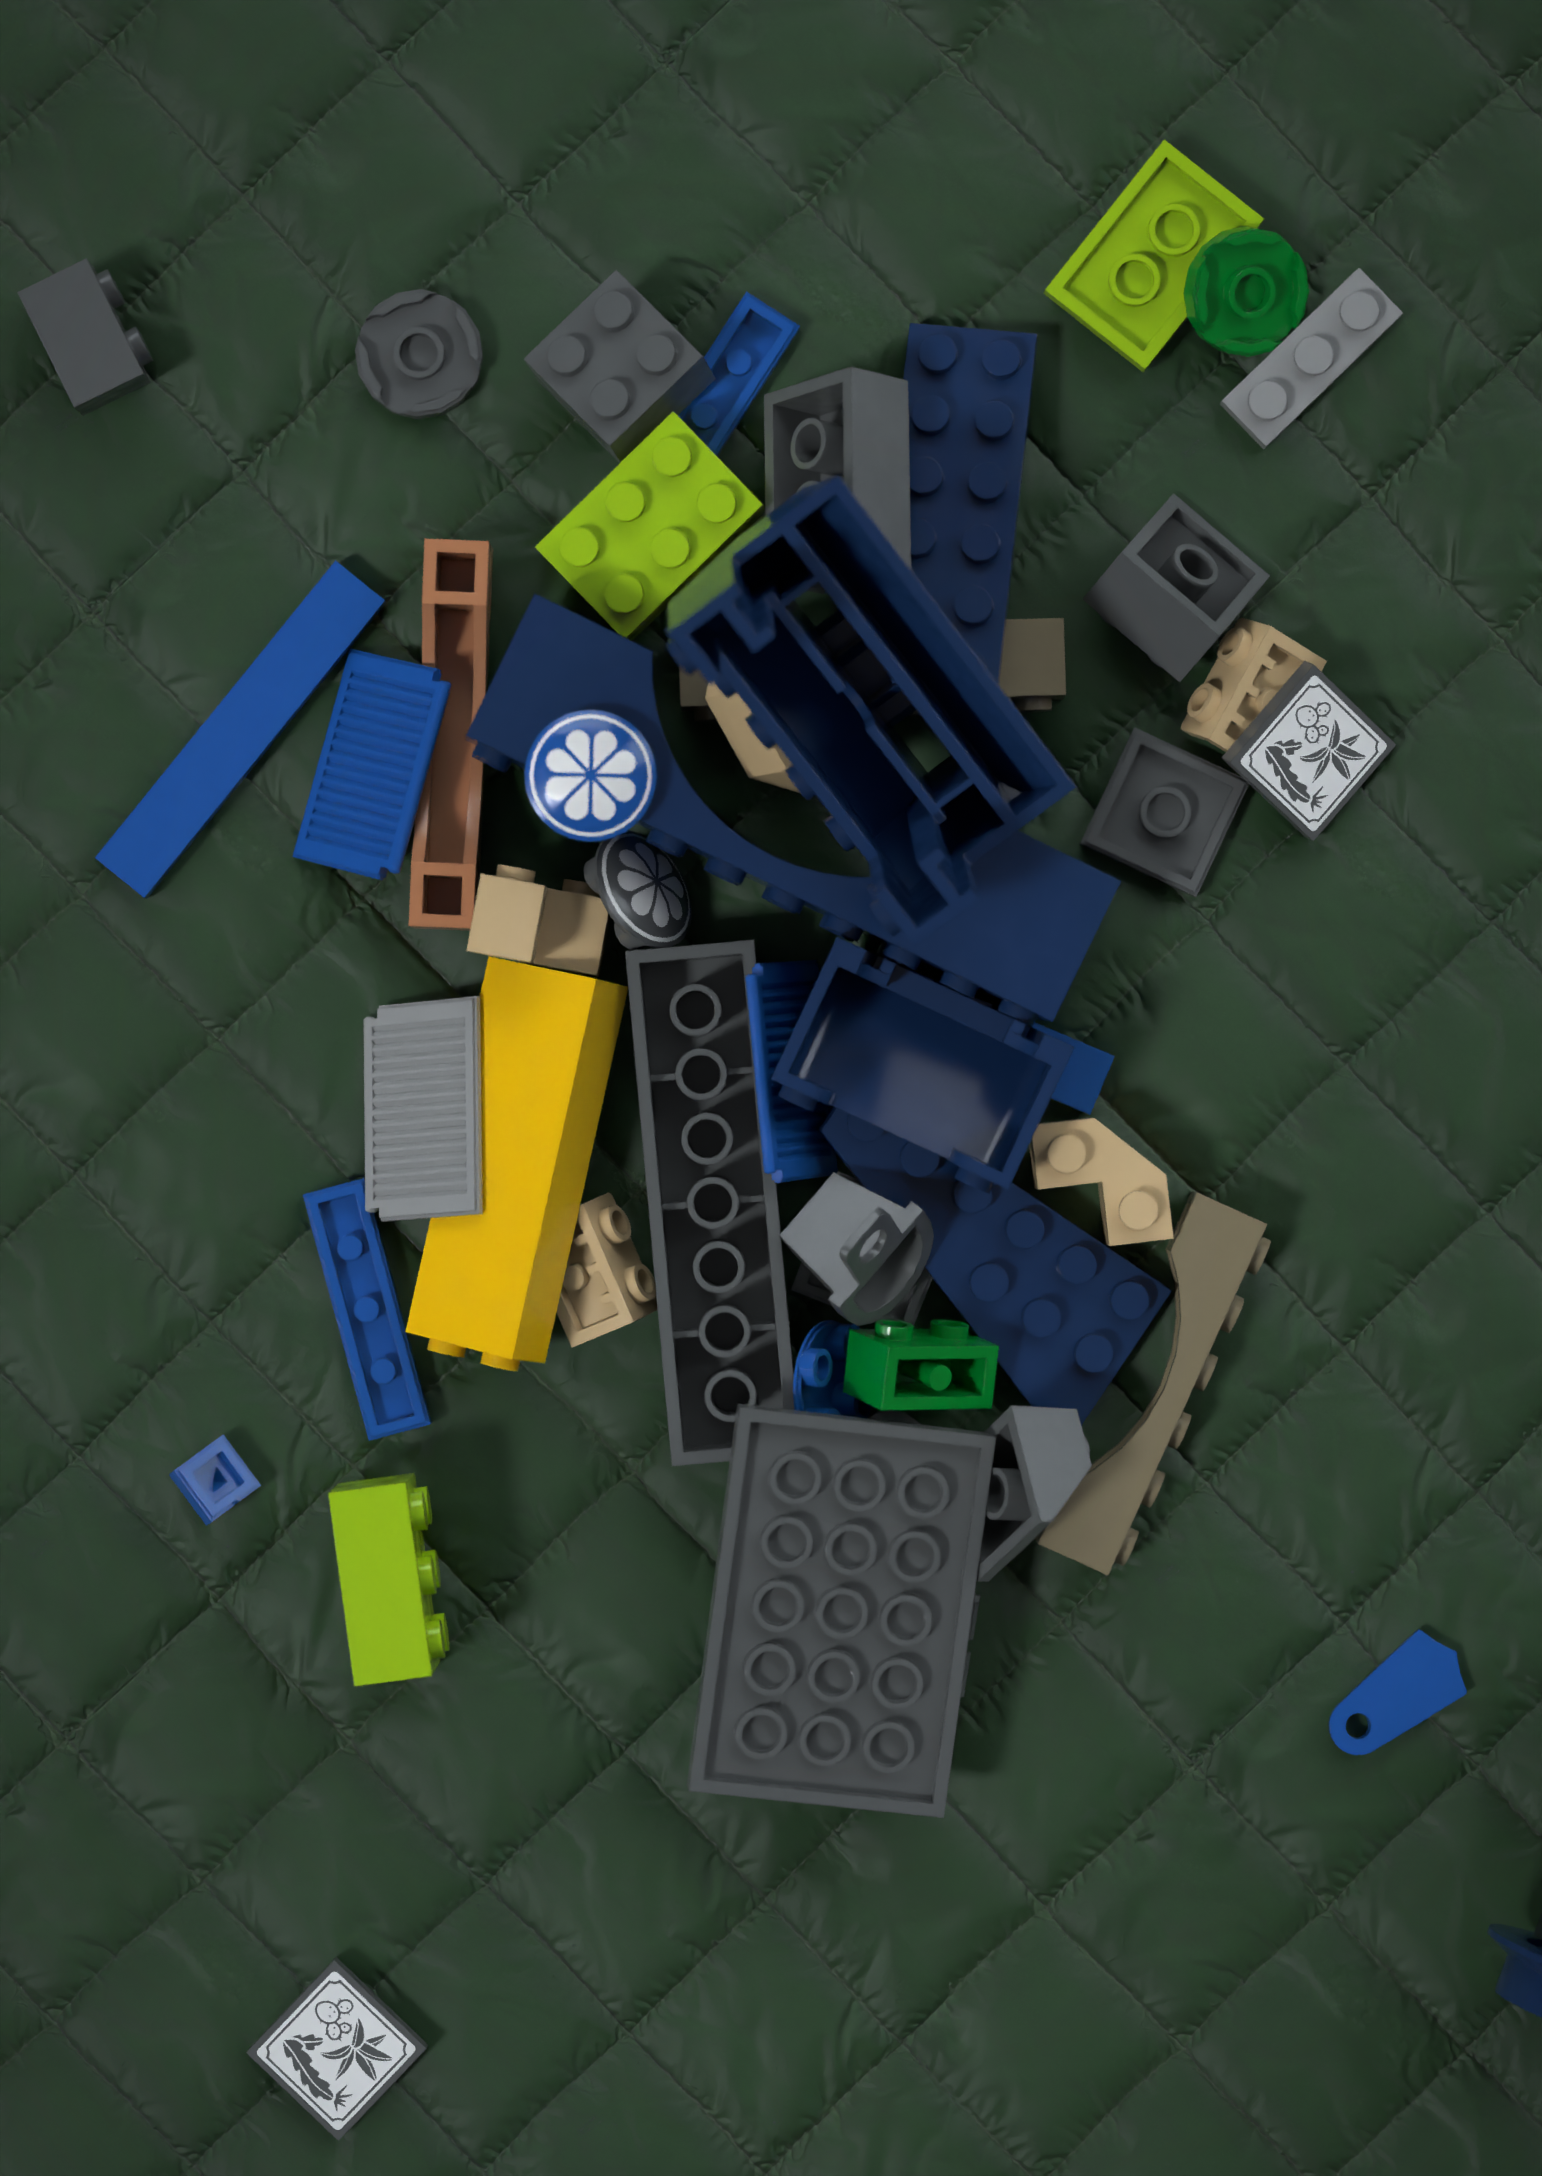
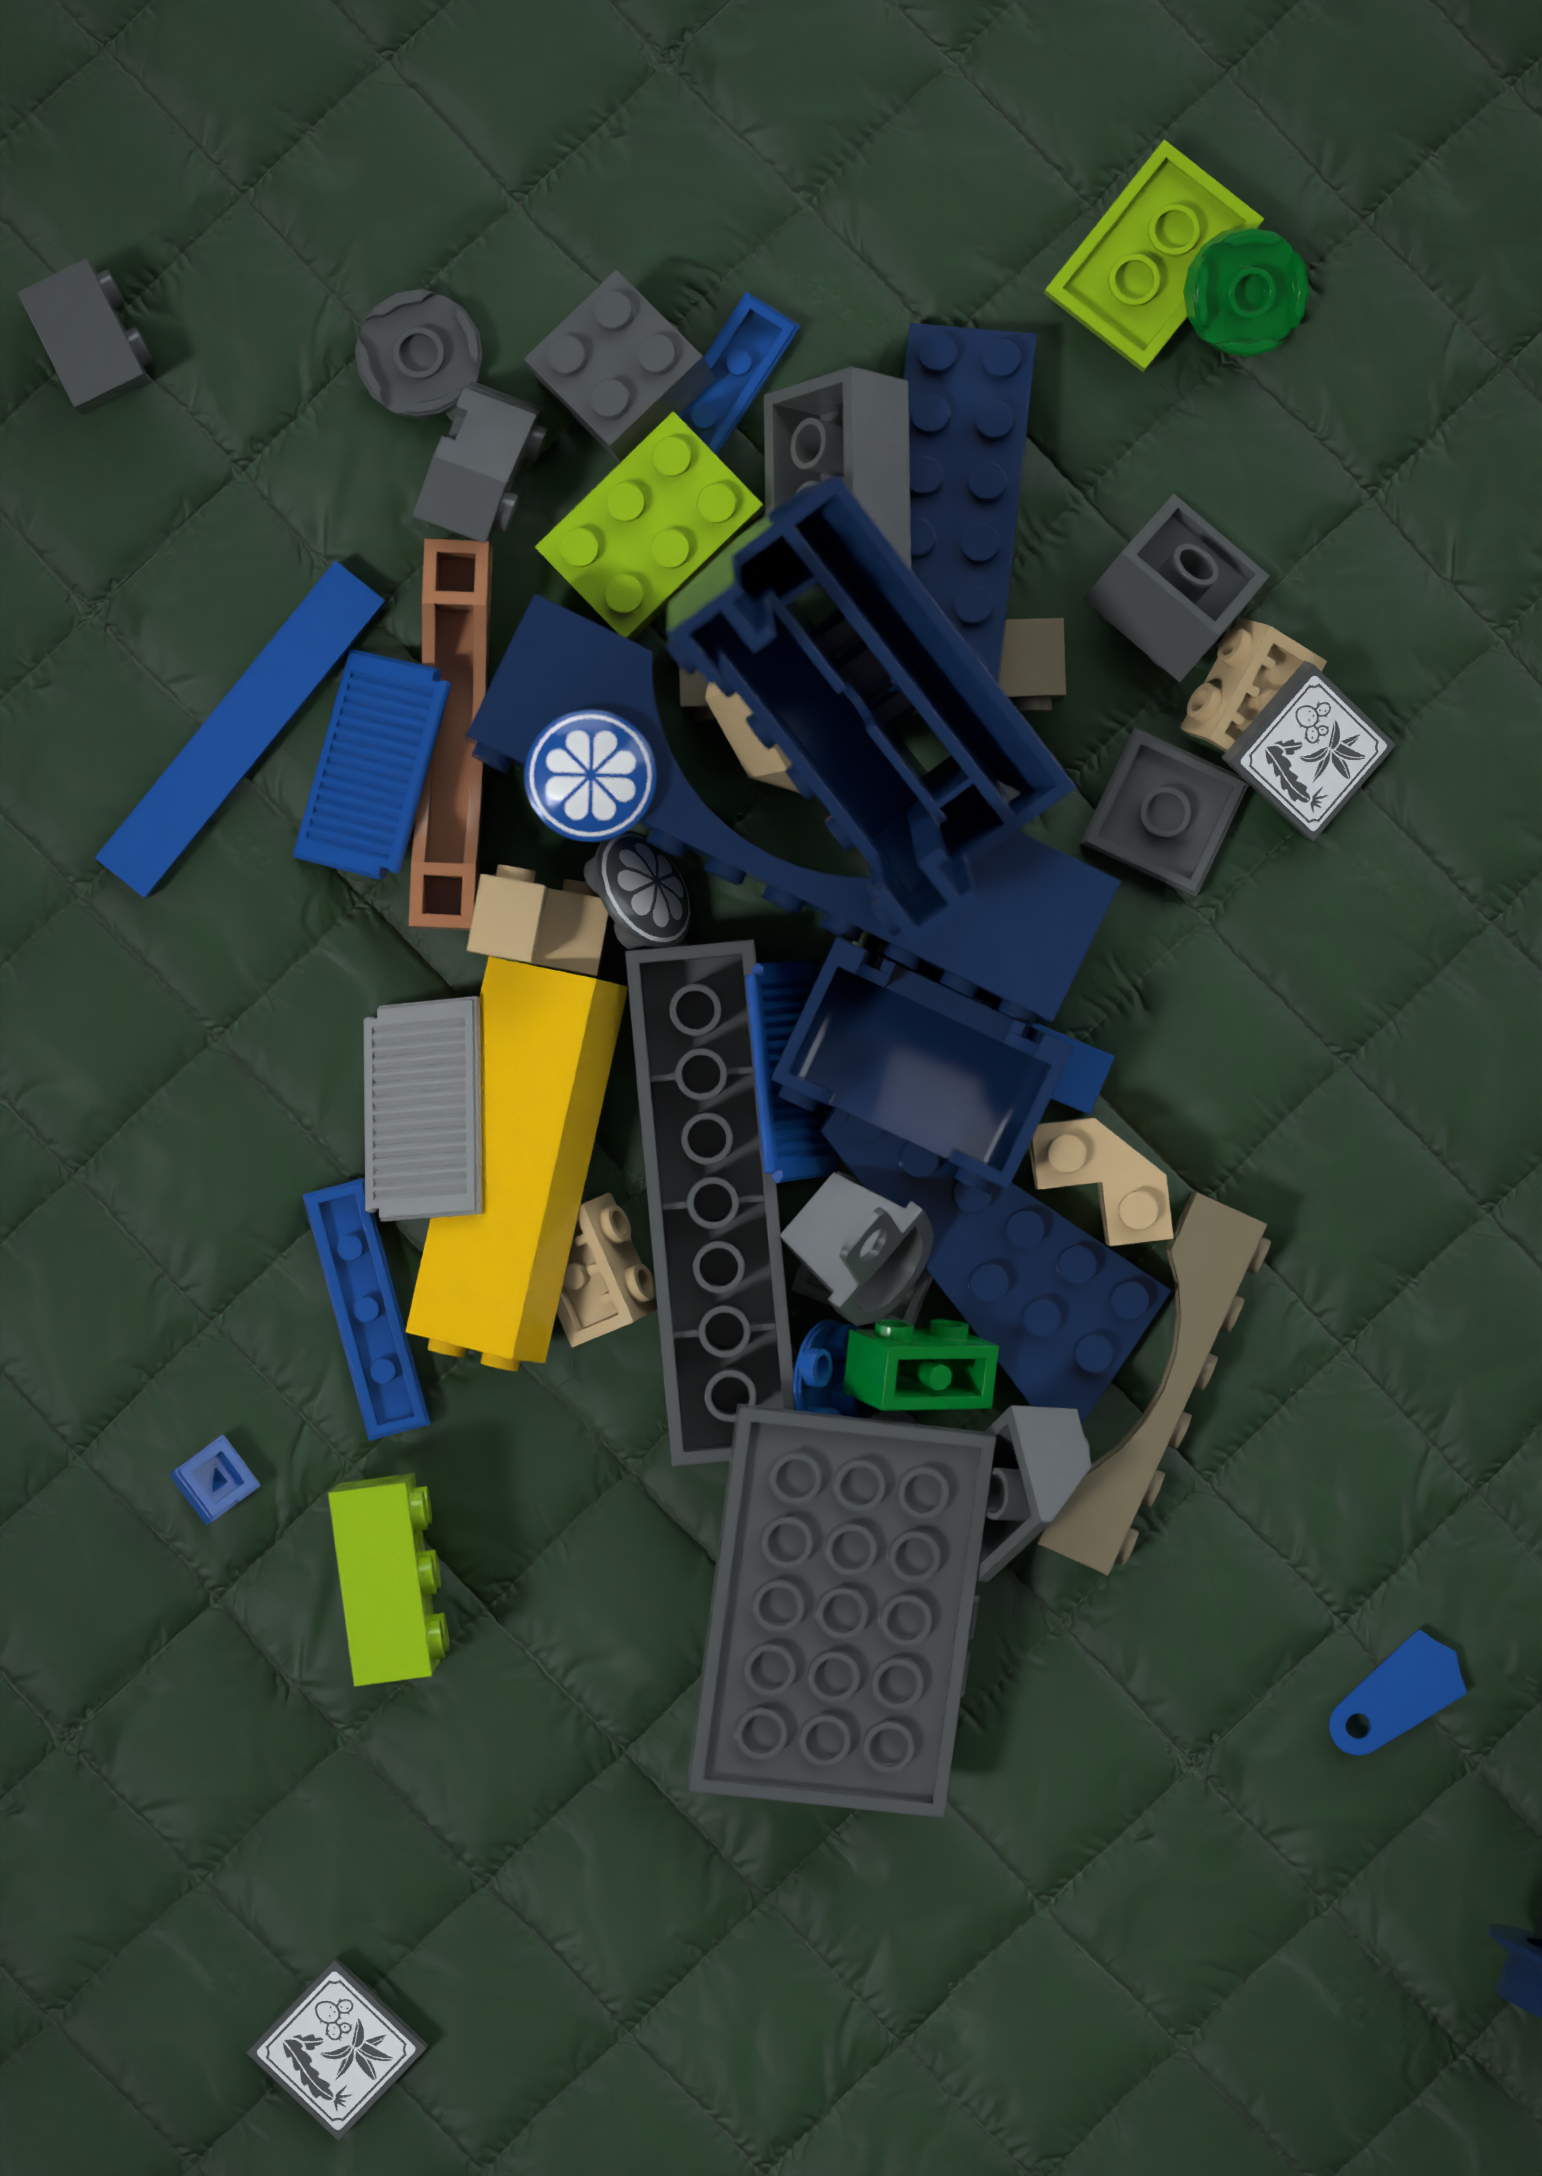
light grey plate [1220,268,1403,449] -> none
none -> dark grey brick [412,381,549,543]

